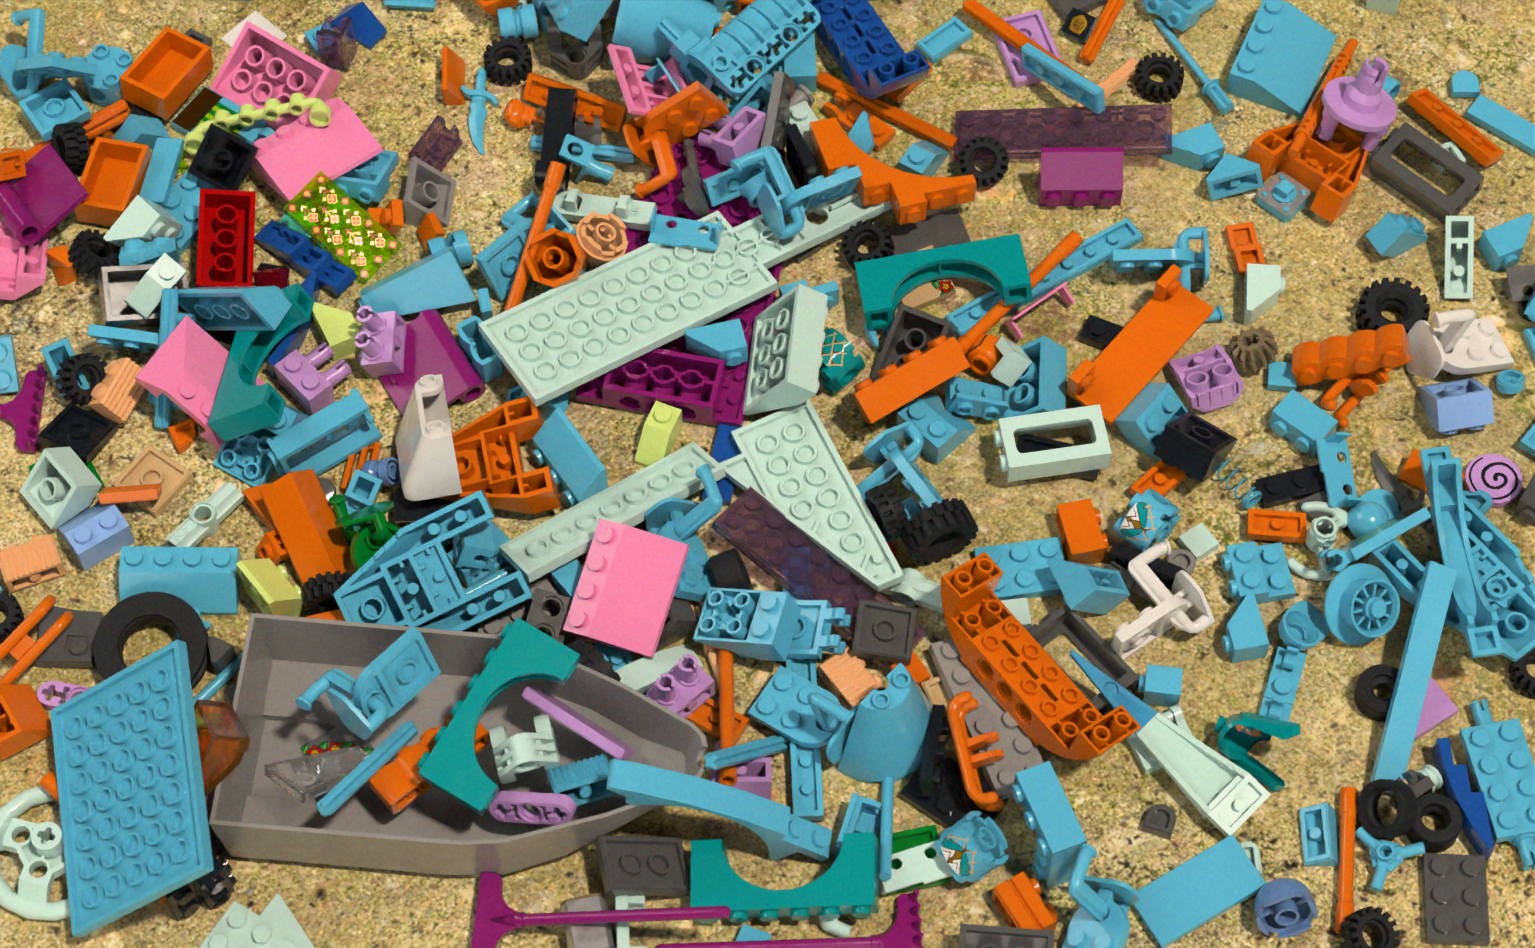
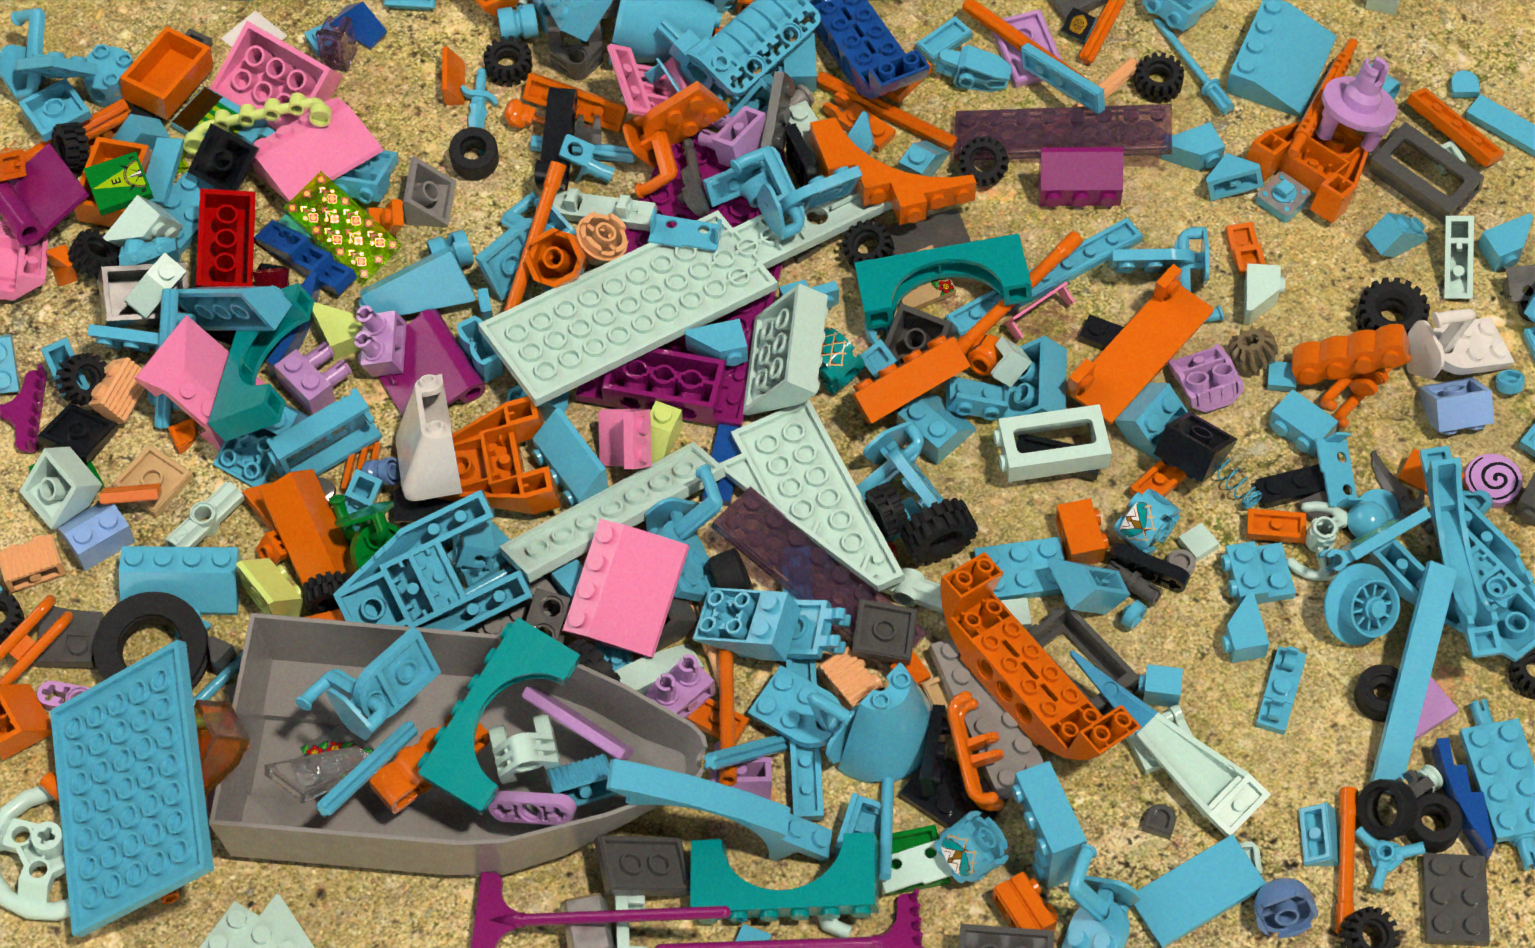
black plate [164,853,237,921] -> none
hinge [408,115,463,172] -> none
orange tile [417,213,445,252] -> none
white plate [1110,538,1215,660] -> none
teal piece [1214,712,1300,791] -> none
medium azure cap [1278,601,1330,651] -> none
none -> green tile [84,151,154,216]
none -> black tyre [449,127,499,181]
none -> bright pink bracket [598,409,652,469]
none -> medium azure plate [860,339,899,379]
none -> medium azure hinge [935,45,1012,92]
none -> medium azure tile [1121,600,1147,630]

